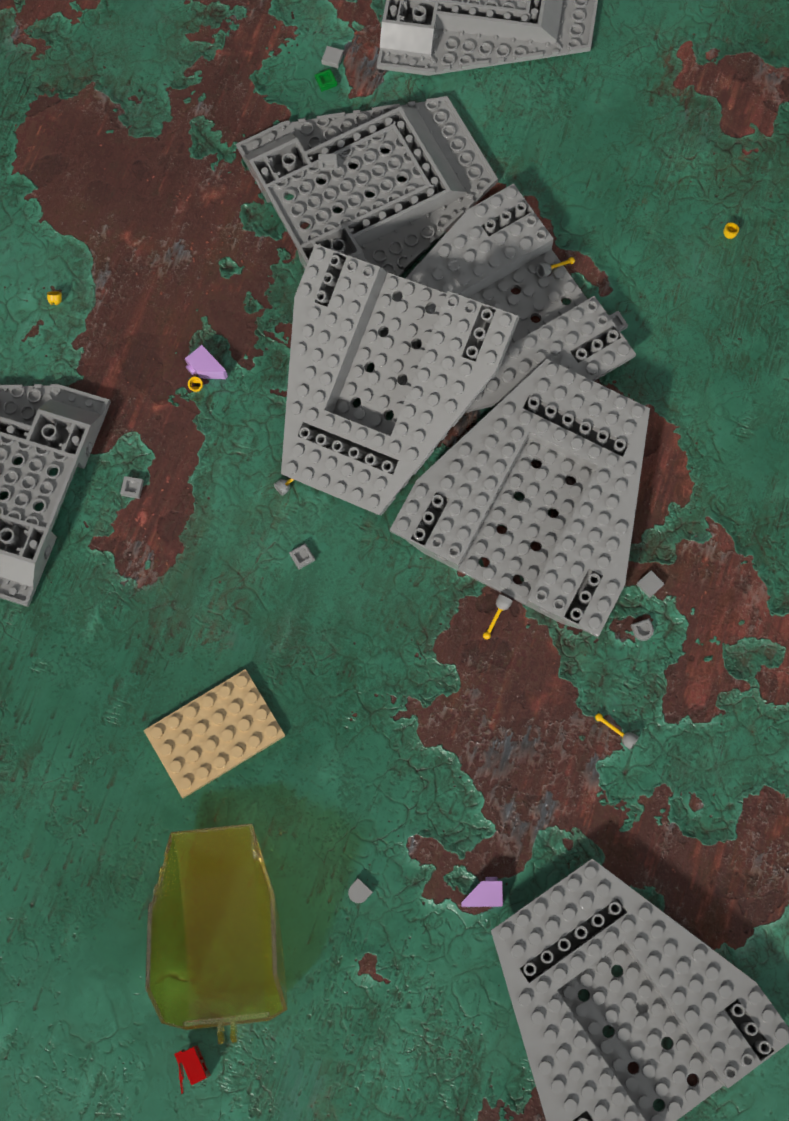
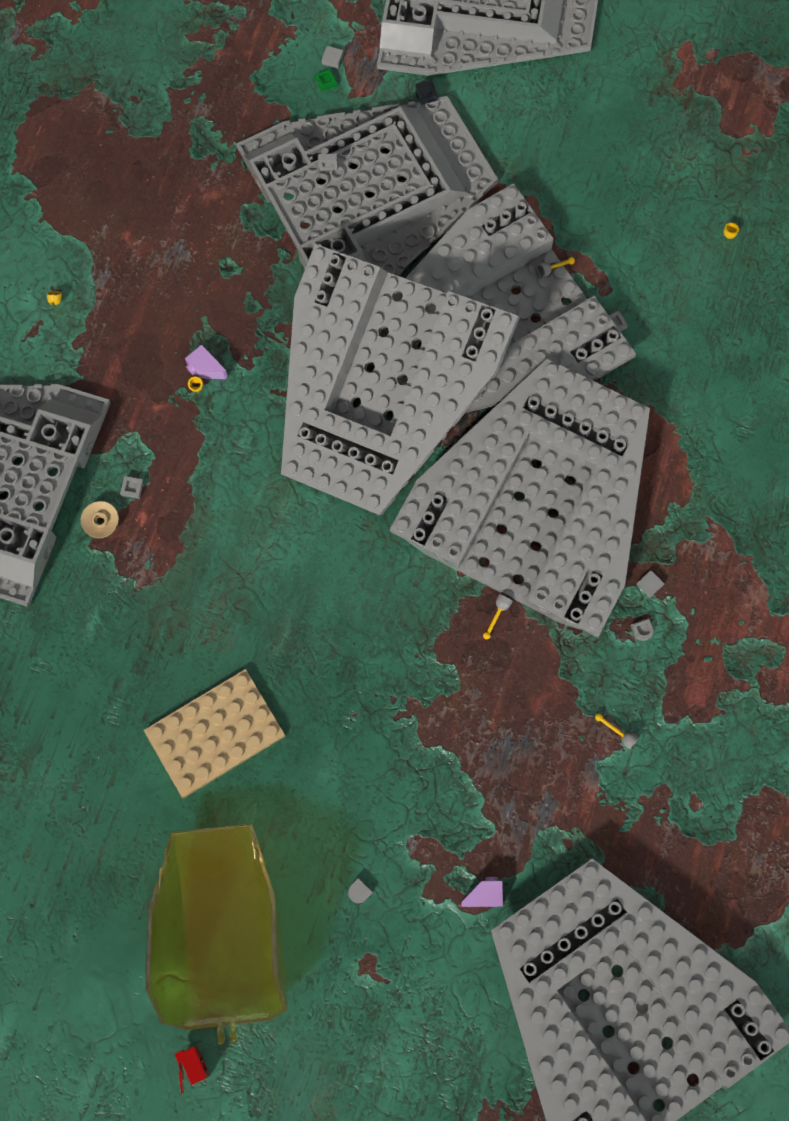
light grey hinge [274,478,294,496] -> none
light grey tile [289,543,315,570] -> none
none -> tan dish [81,501,119,538]
none -> black bracket [415,79,438,105]

